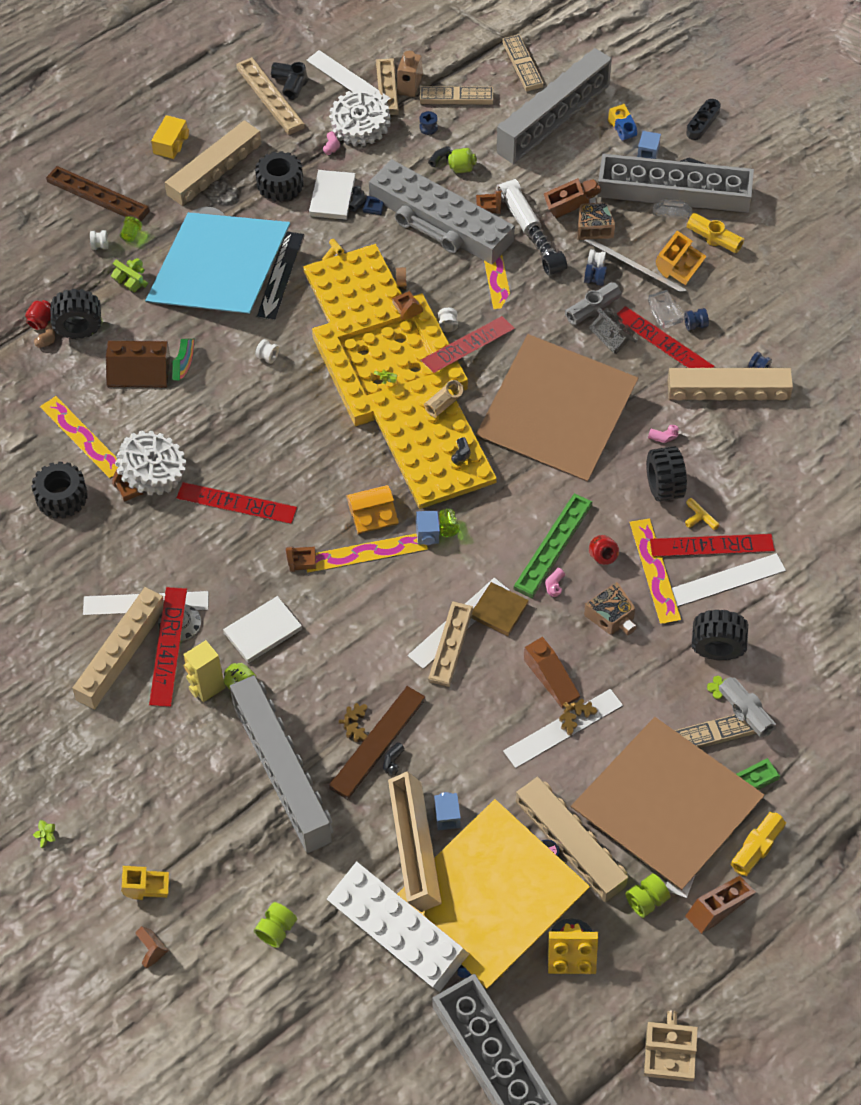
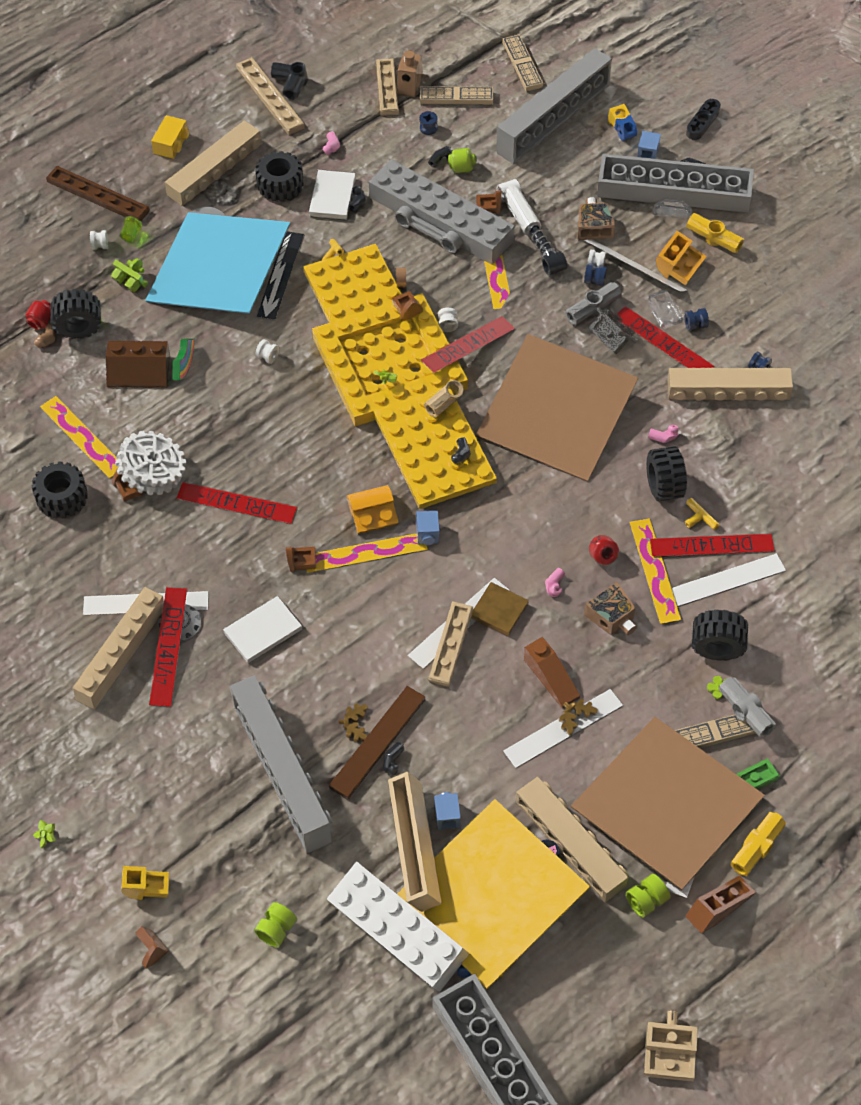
light yellow brick [183,640,225,703] -> none
lime head [224,663,257,689] -> none
white sticker [307,50,391,101] -> none
white piece [329,89,391,146] -> none
dark blue tile [363,196,384,215] -> none
clear neon green bush [438,509,460,537] -> none
bright green tile [514,493,593,599] -> none
dark orange hinge [544,178,601,218] -> none
yellow plate [548,918,598,974] -> none

